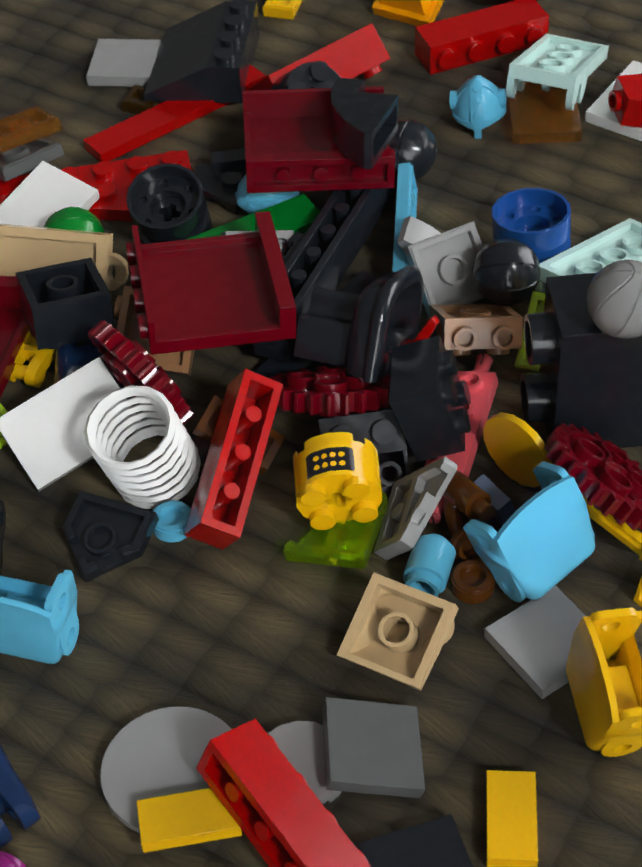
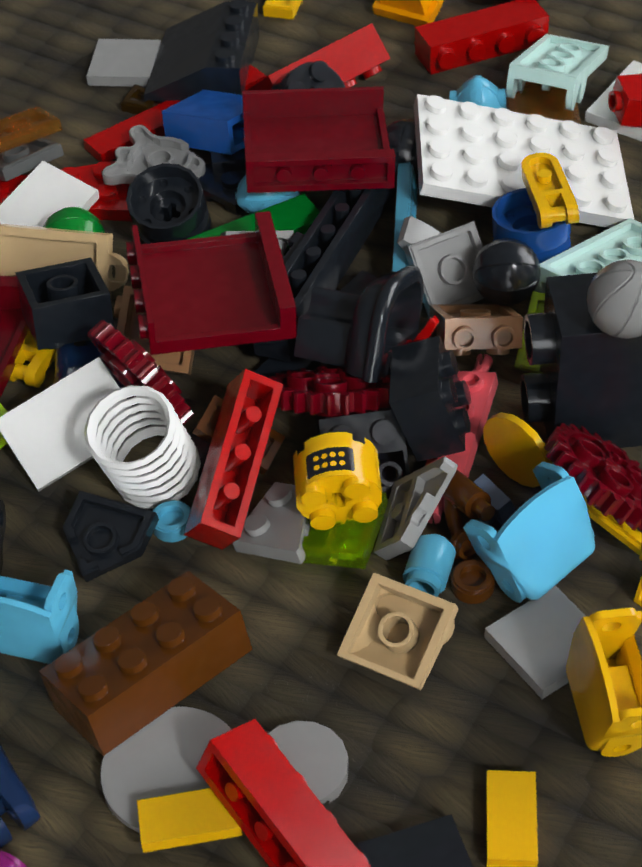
dark grey tile [322,697,425,798] -> none
black slope [331,78,399,170] -> none
none -> reddish brown brick [39,571,253,756]
none -> light grey tile [102,125,206,185]
none -> blue brick [162,89,245,155]
none -> light grey wing [232,482,310,564]
none -> white plate [414,94,634,228]
none -> yellow plate [521,153,579,229]

